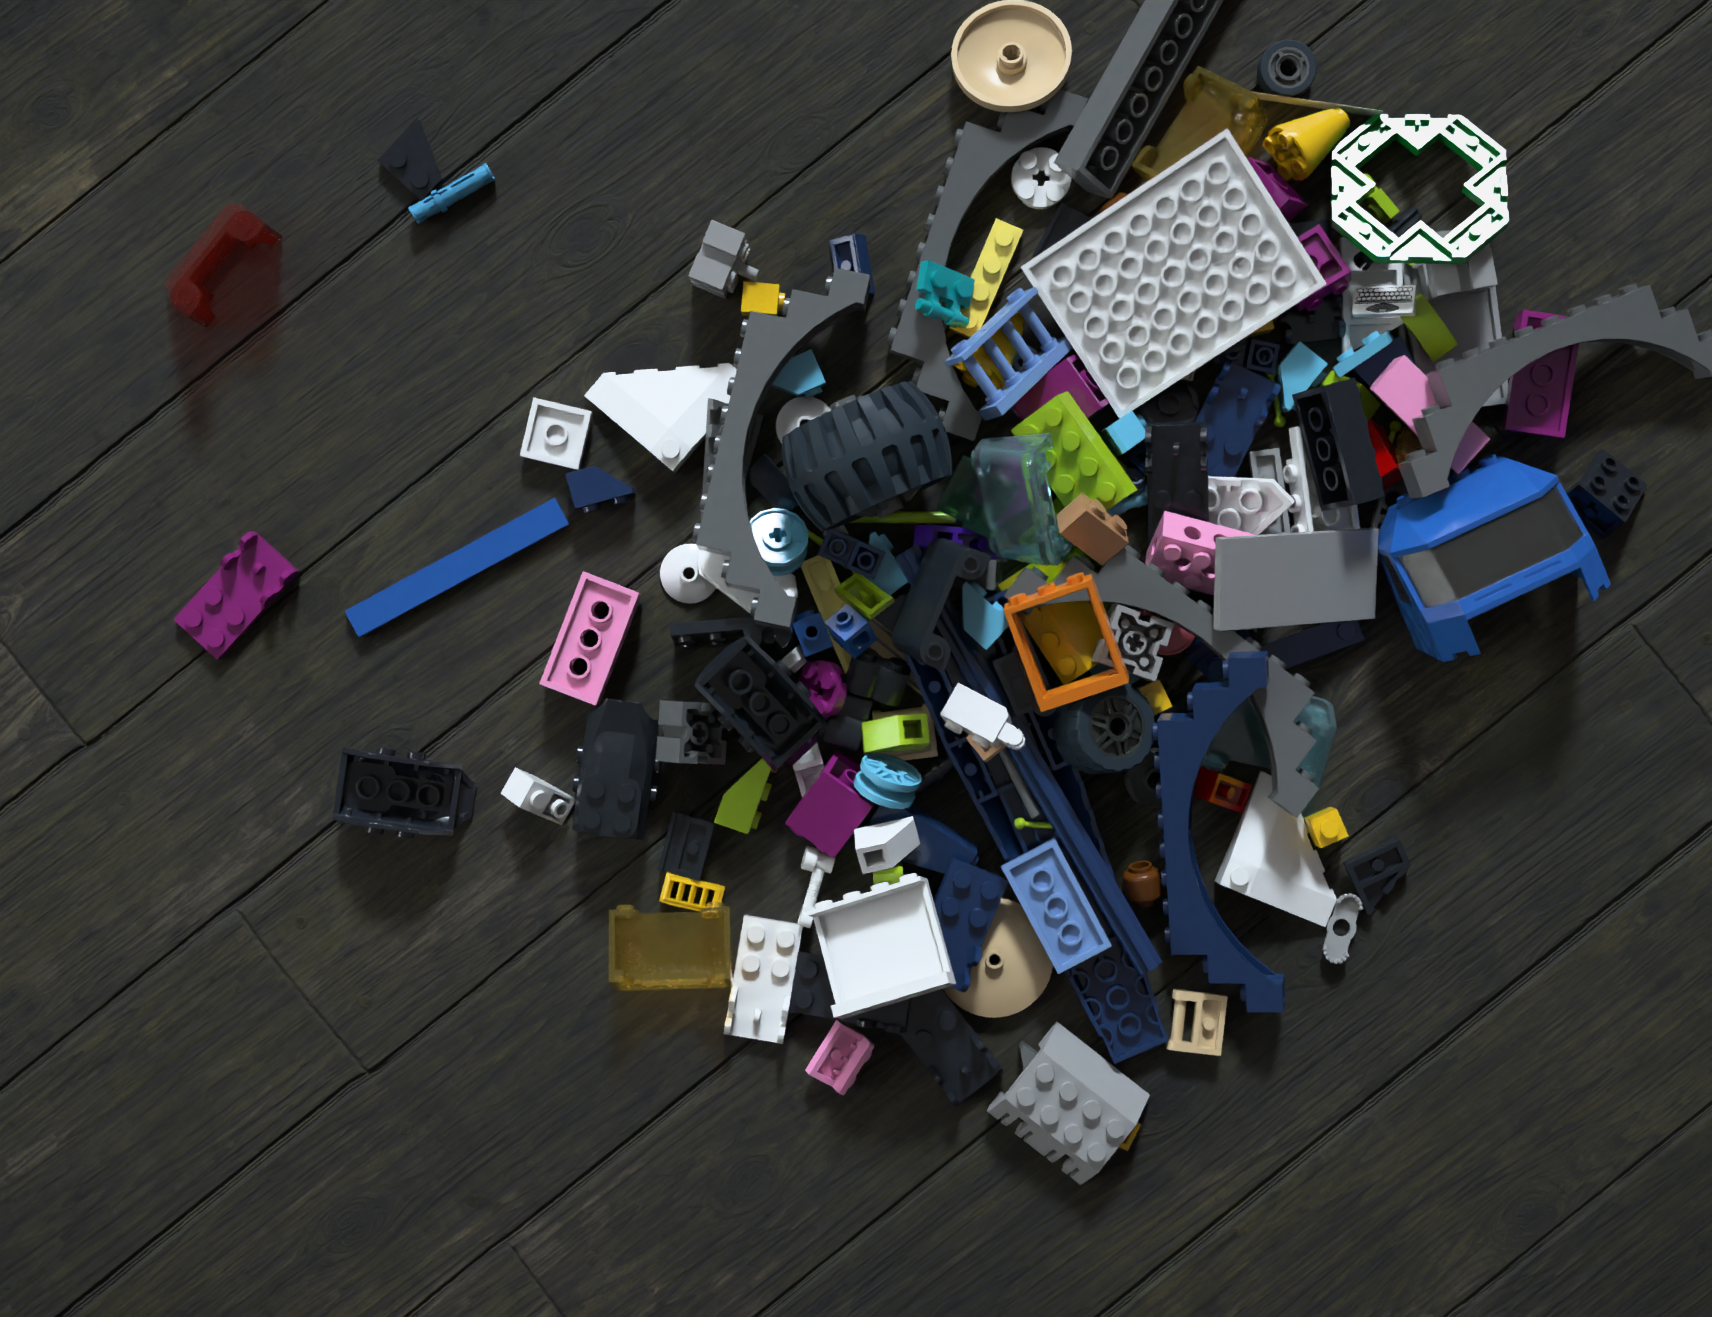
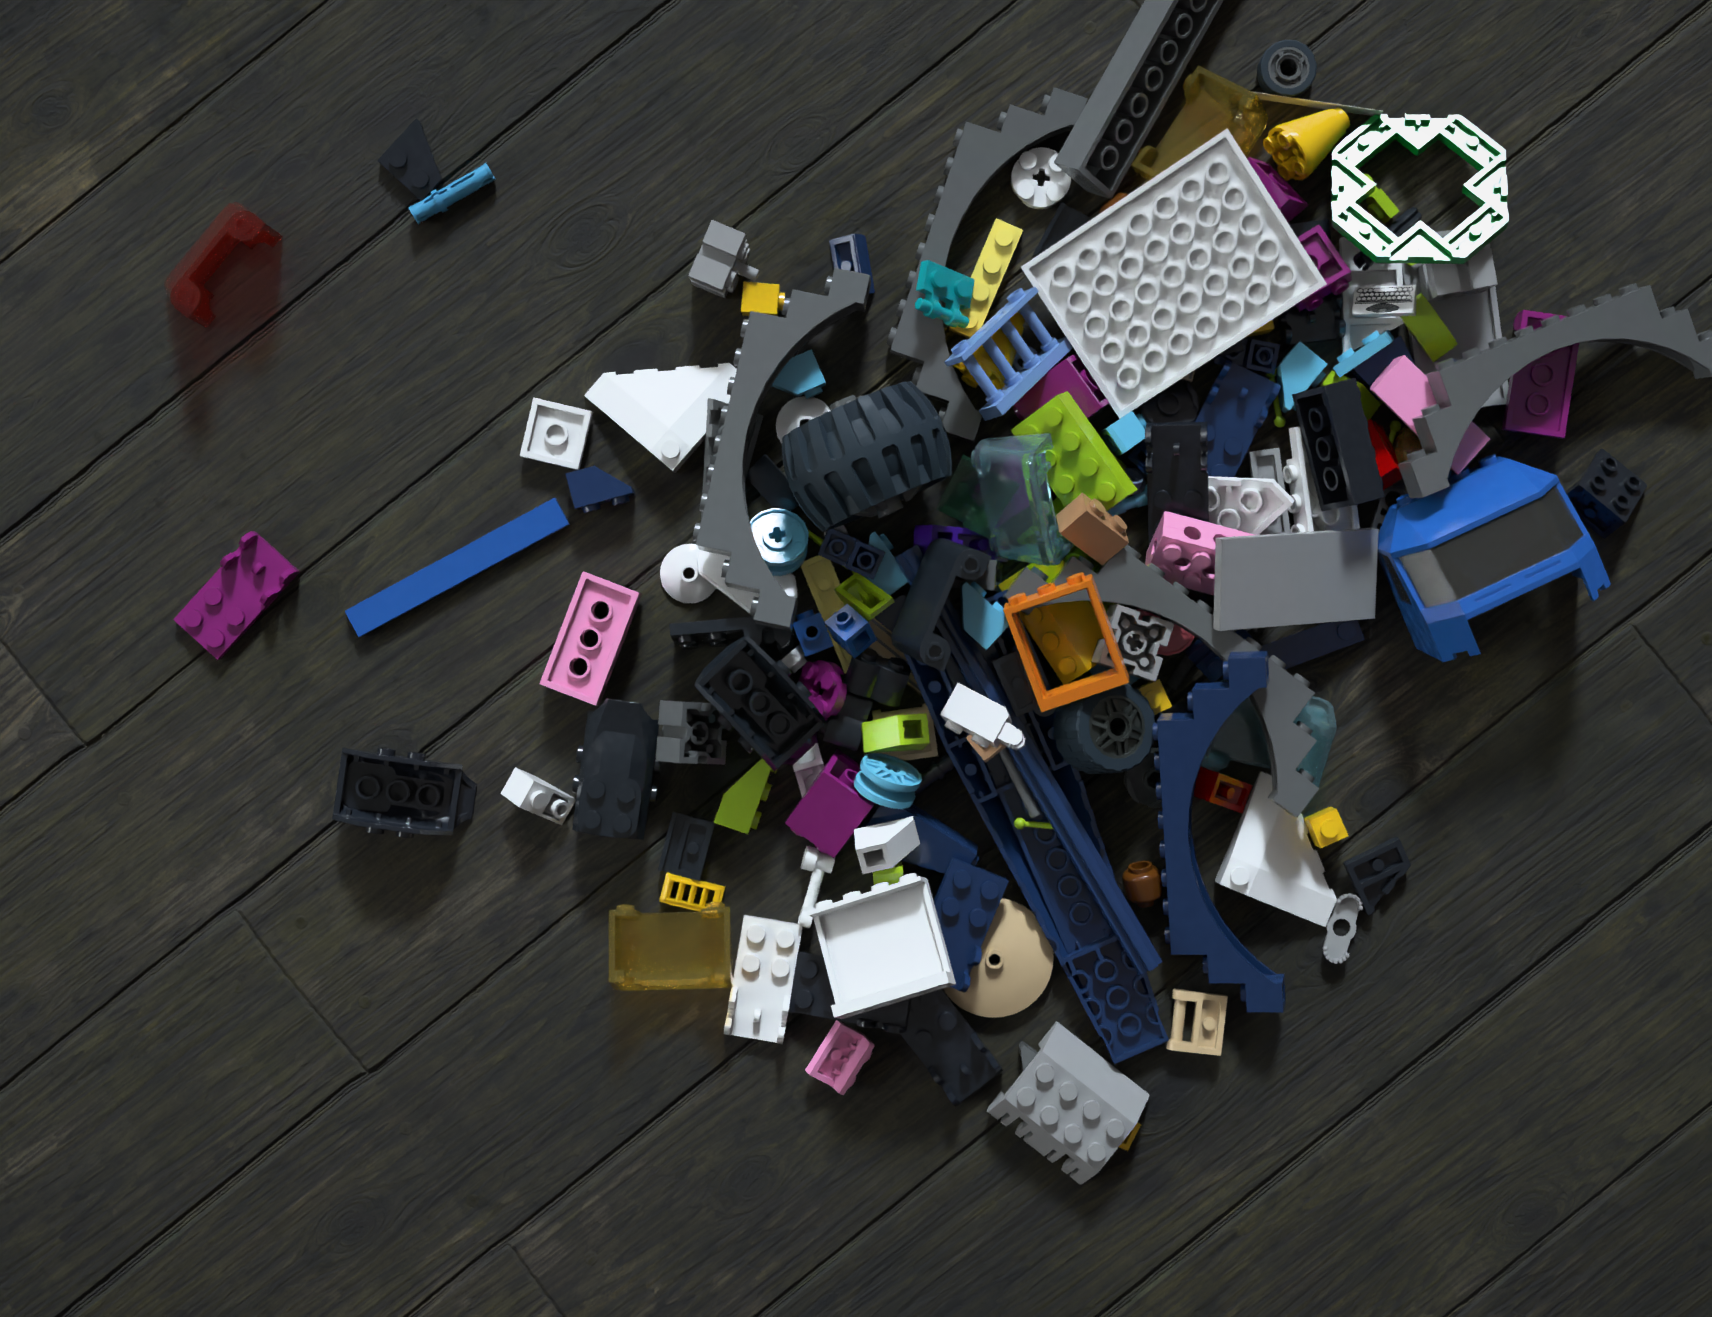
lime bar [849,511,956,524] -> none
tan dish [951,0,1072,112] -> none
medium blue hinge [1001,838,1112,974] -> none

